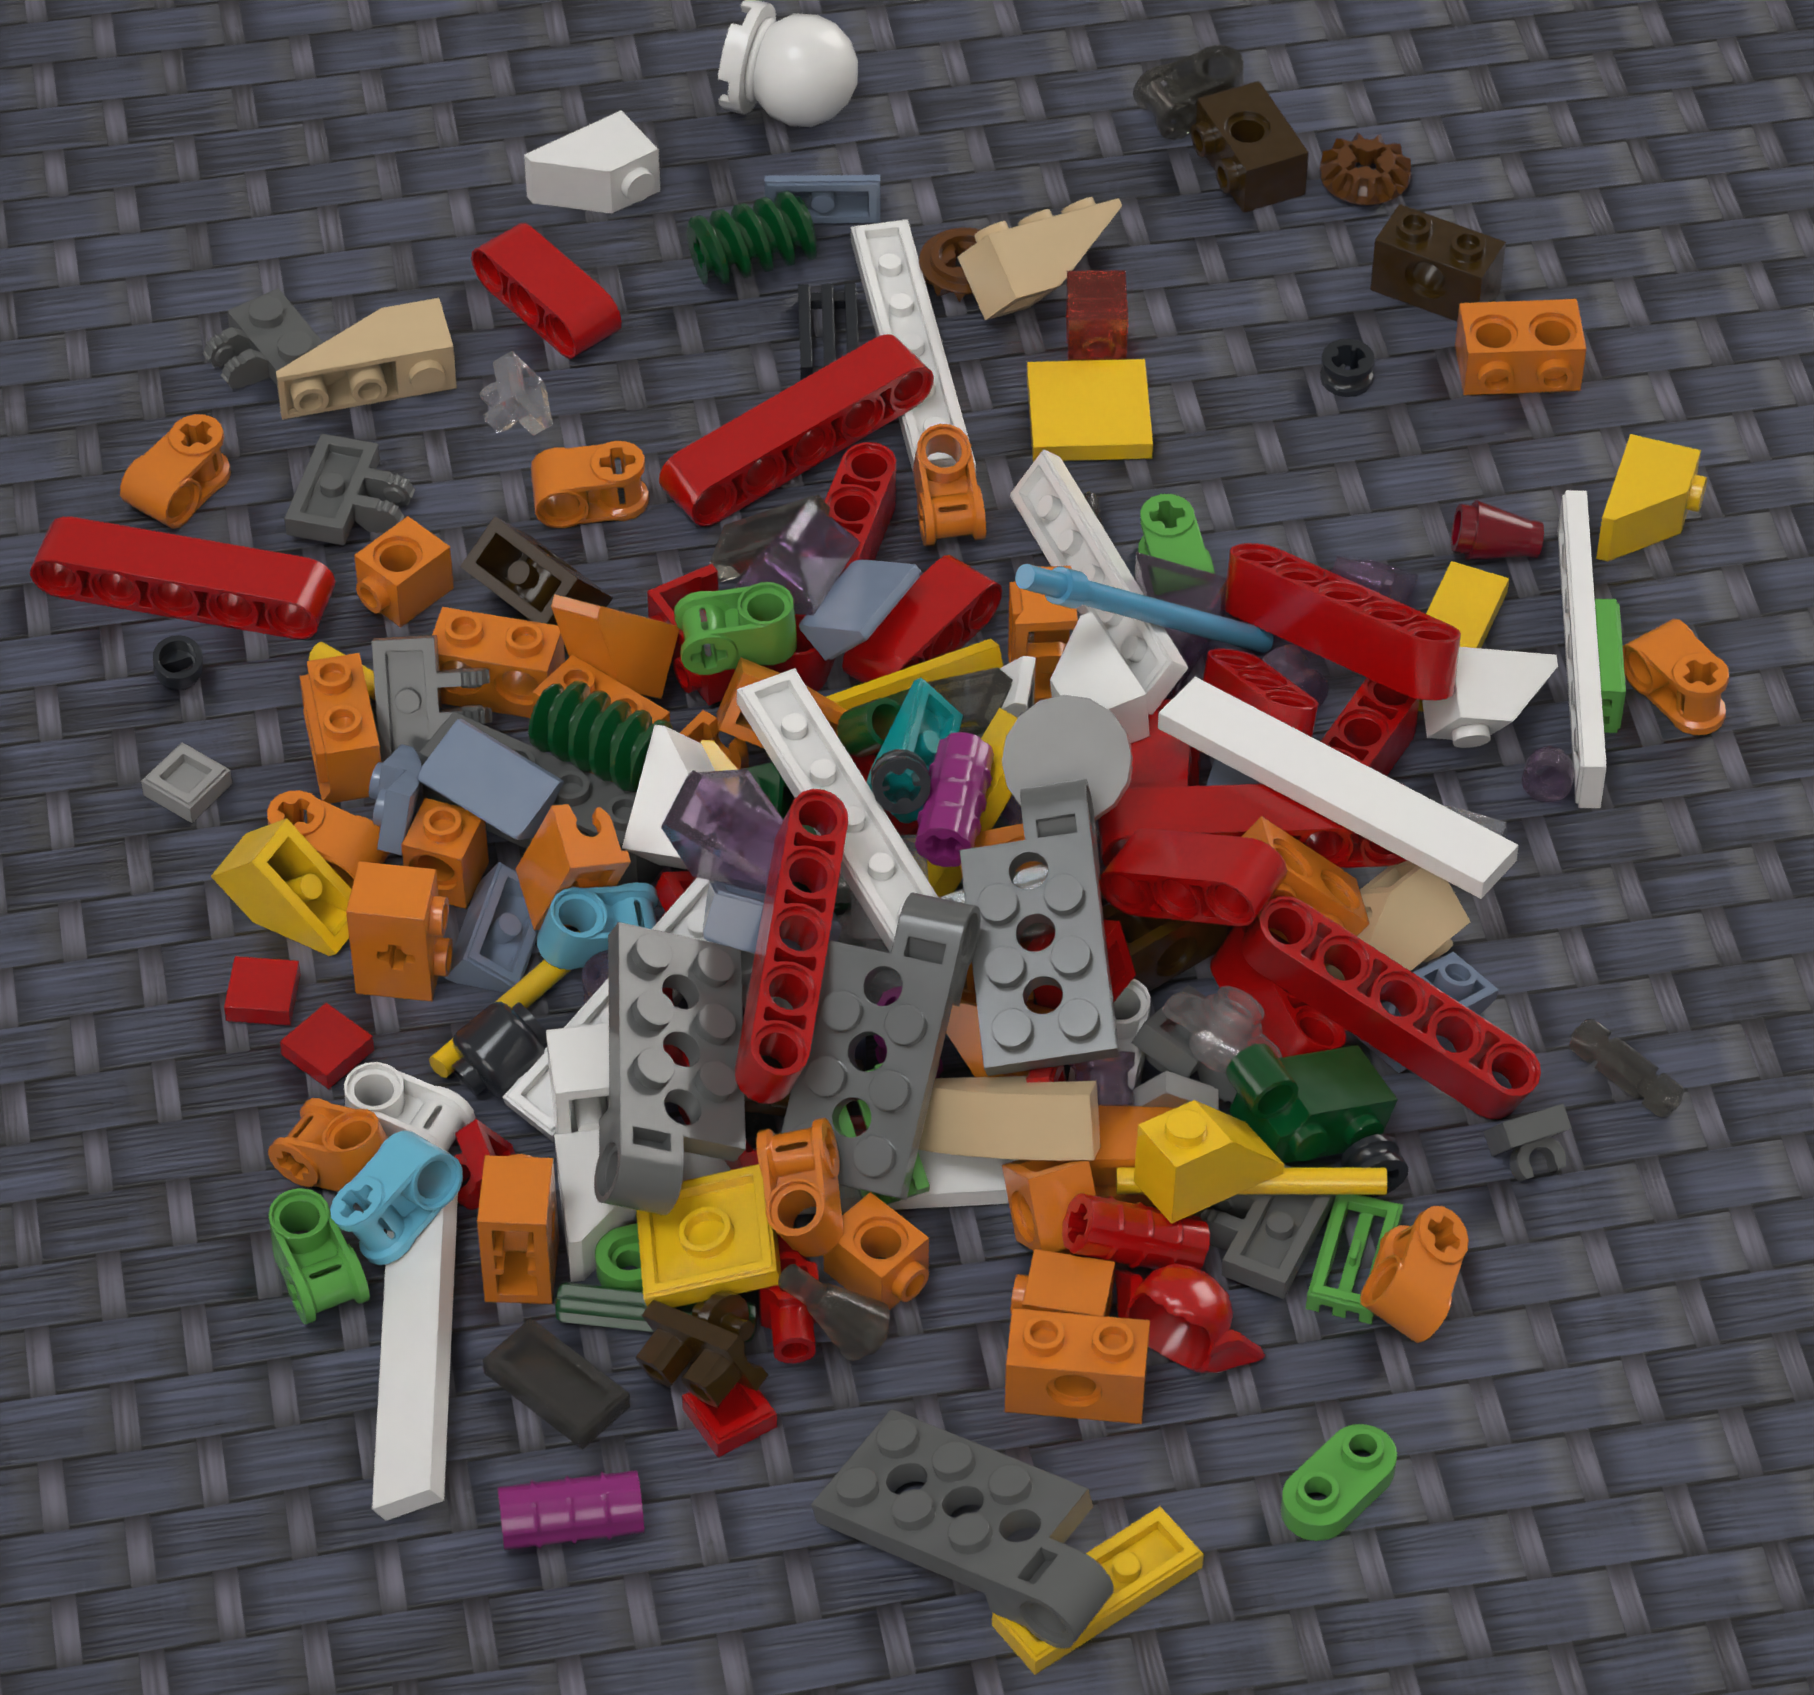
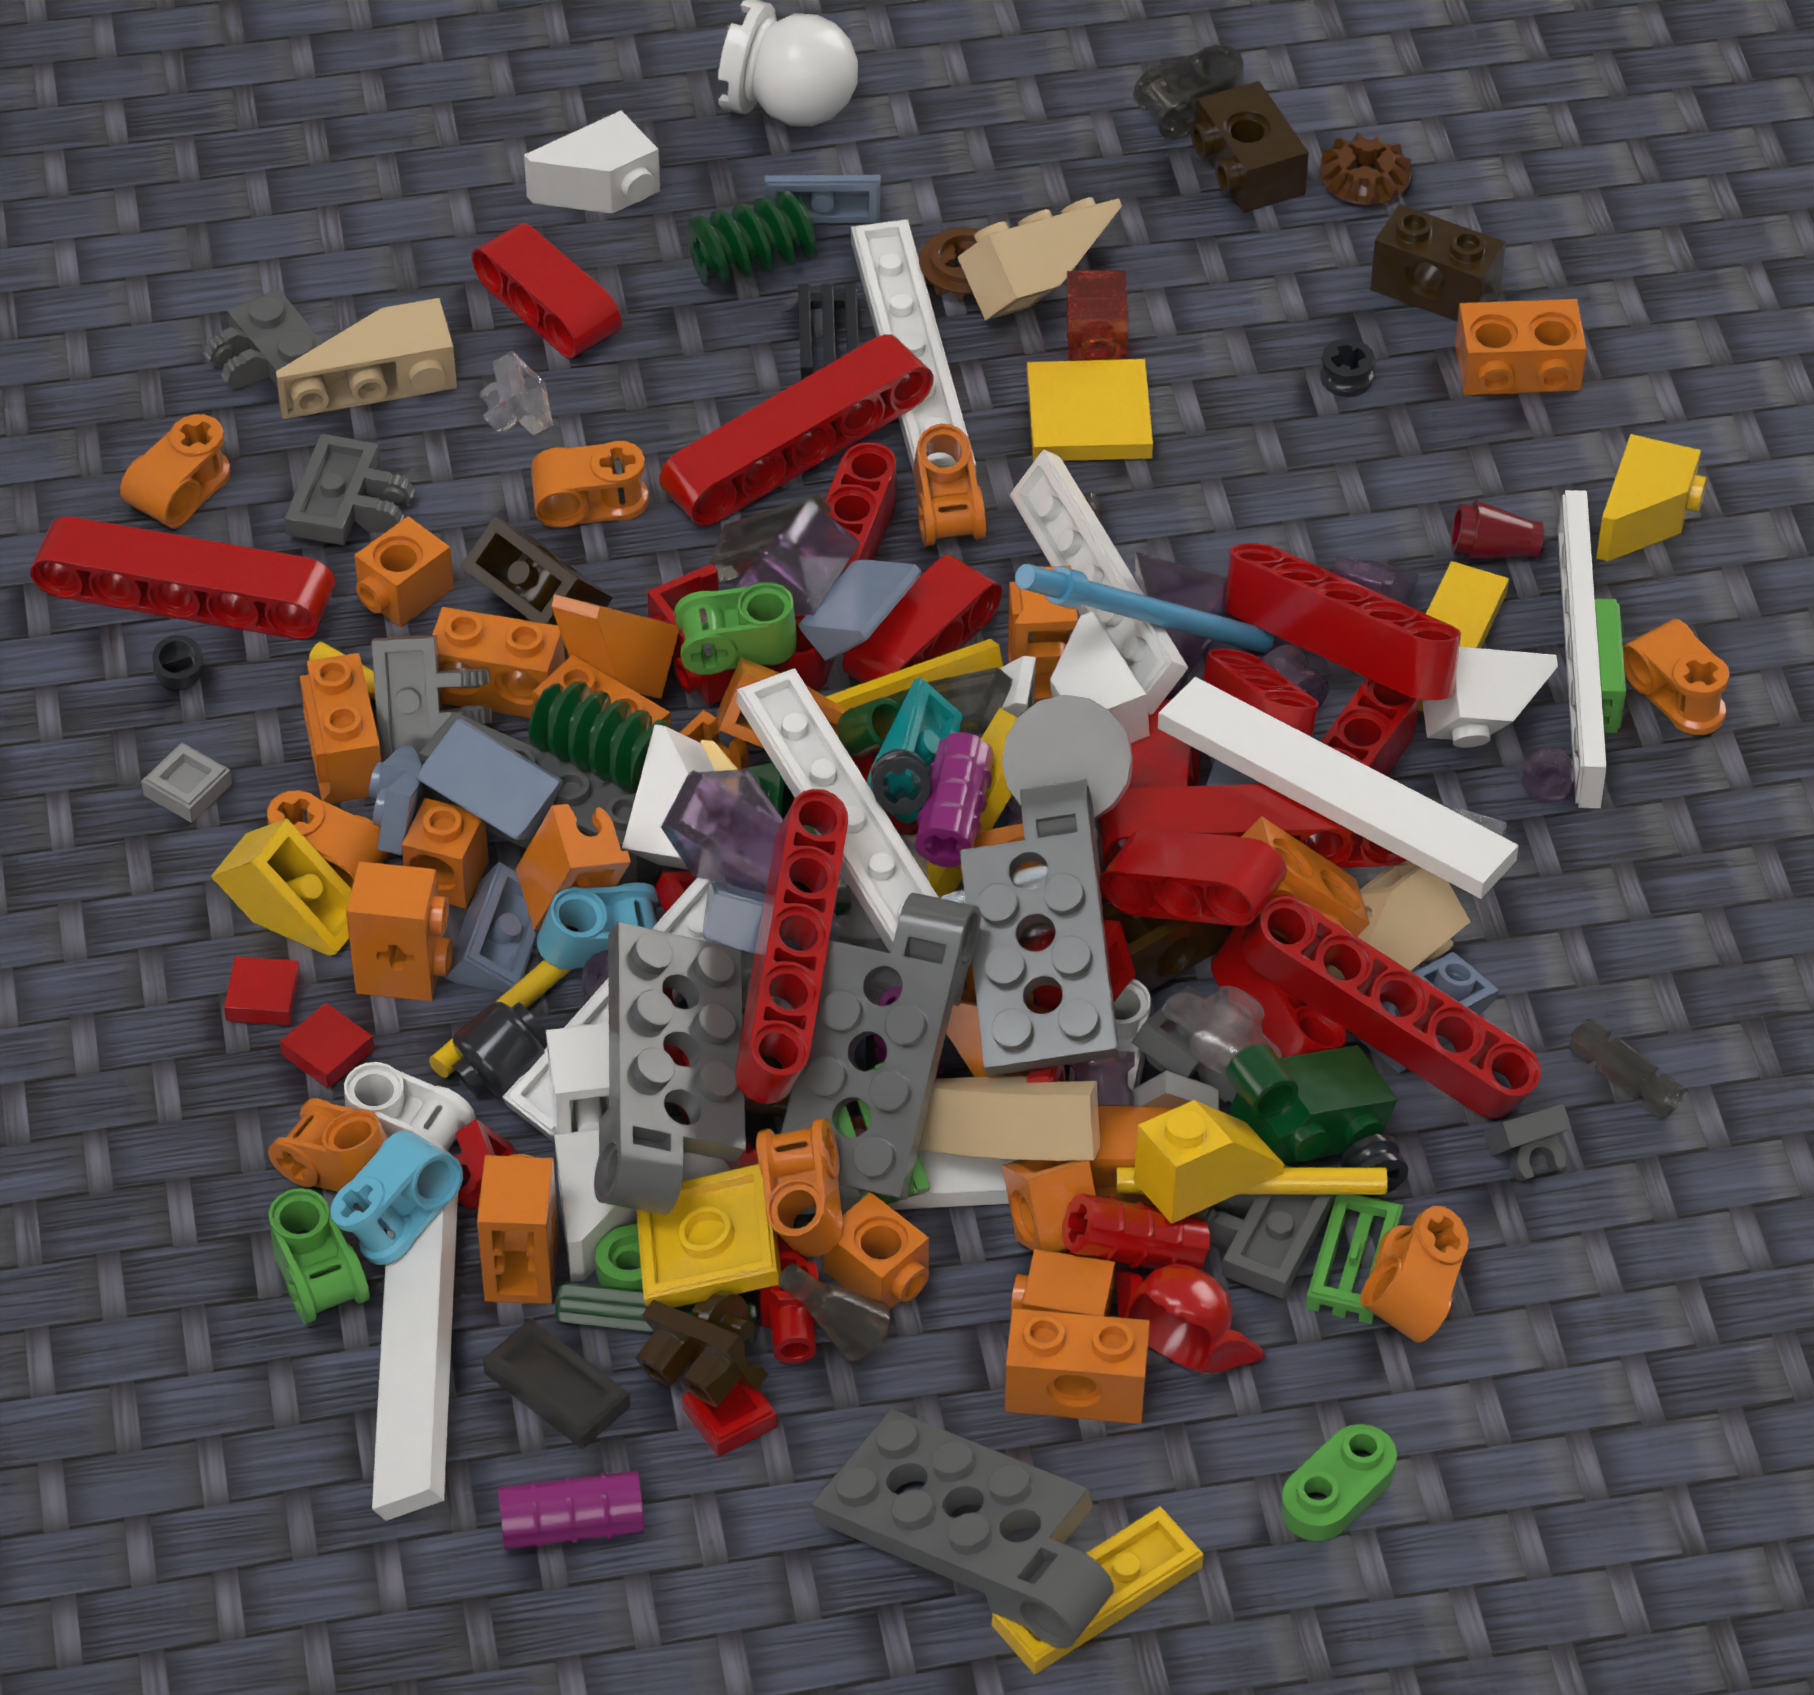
bright green piece [1138,494,1216,607] -> none

